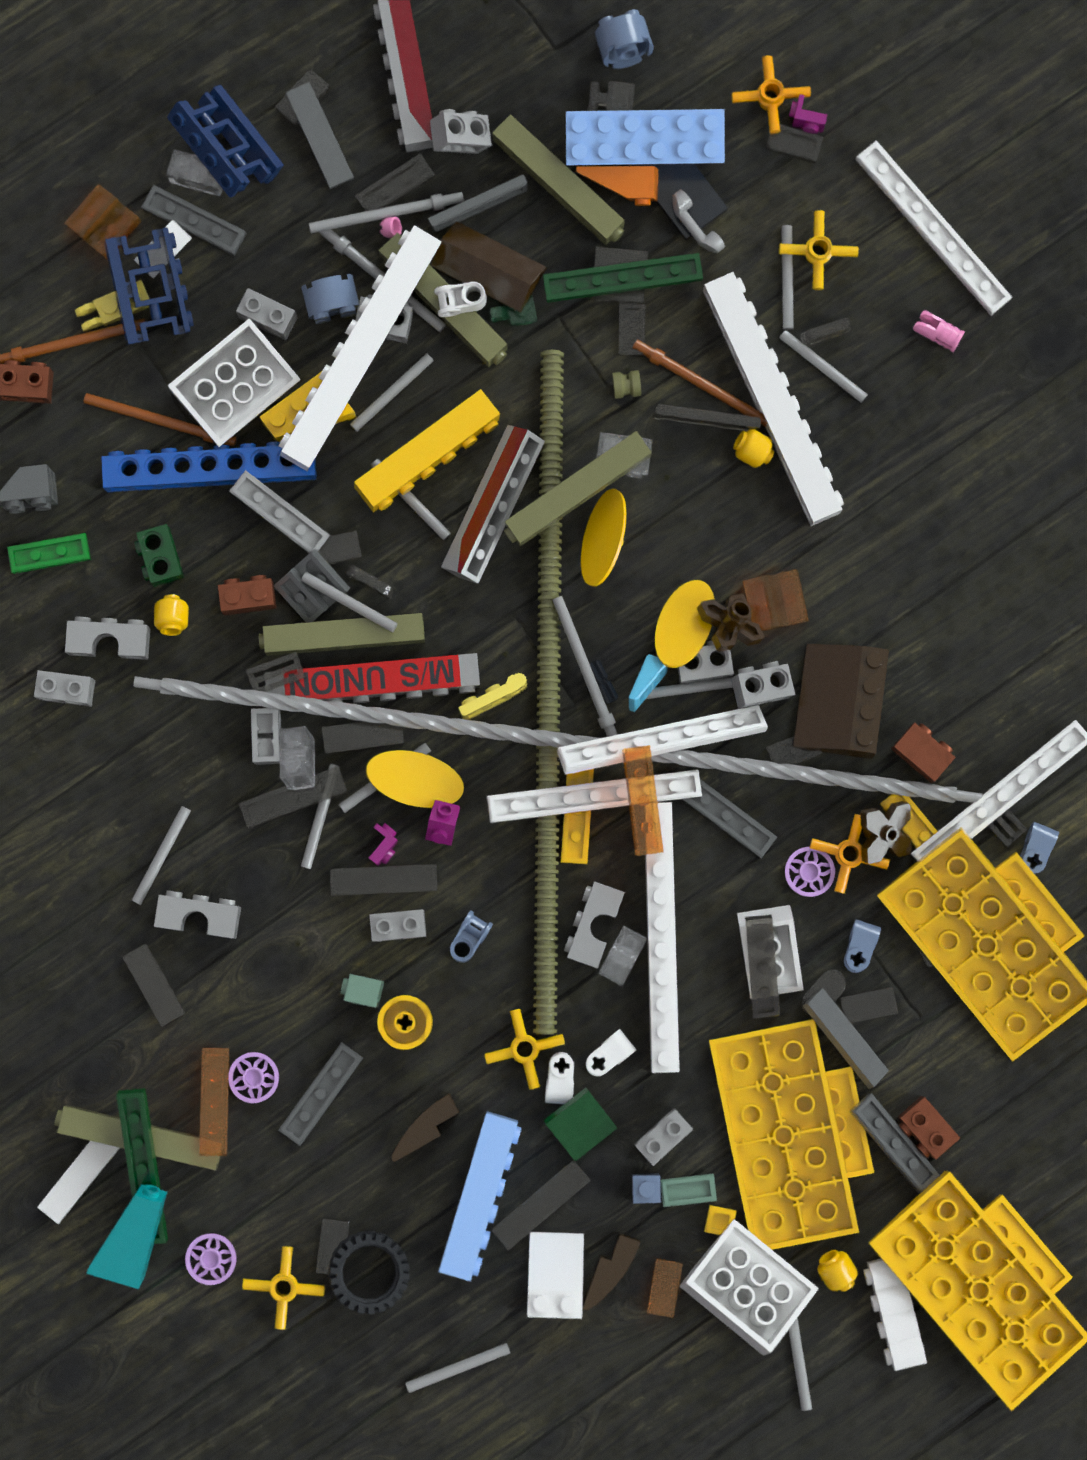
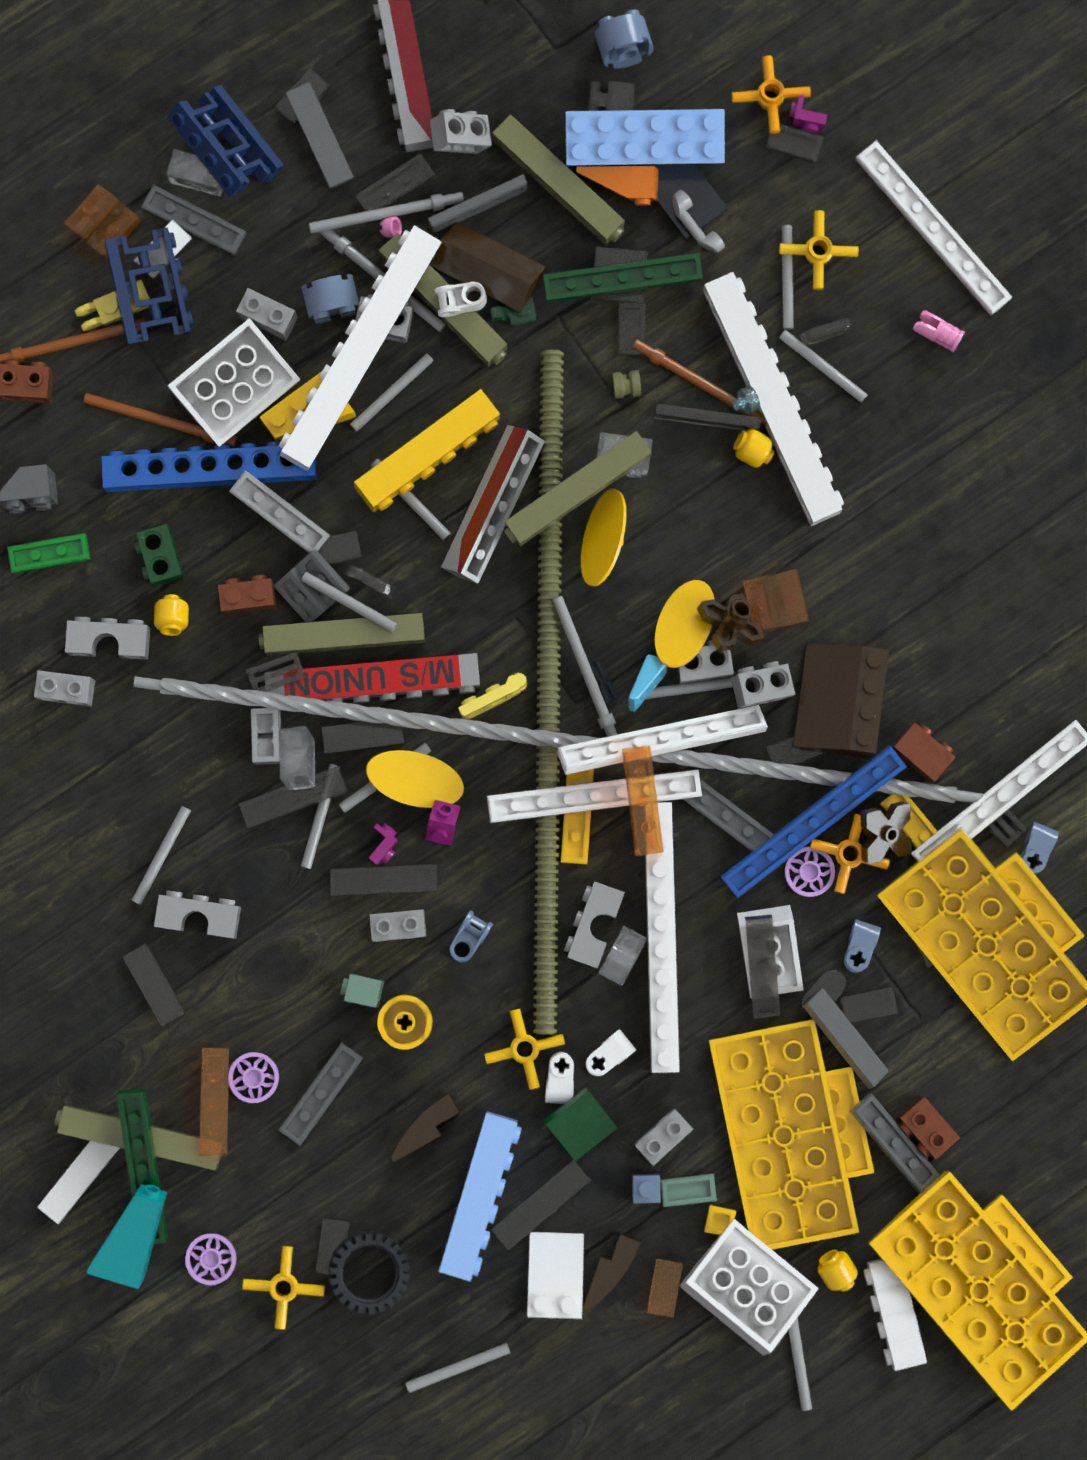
none -> blue tile [721,745,907,898]
none -> clear light blue tile [732,386,760,414]

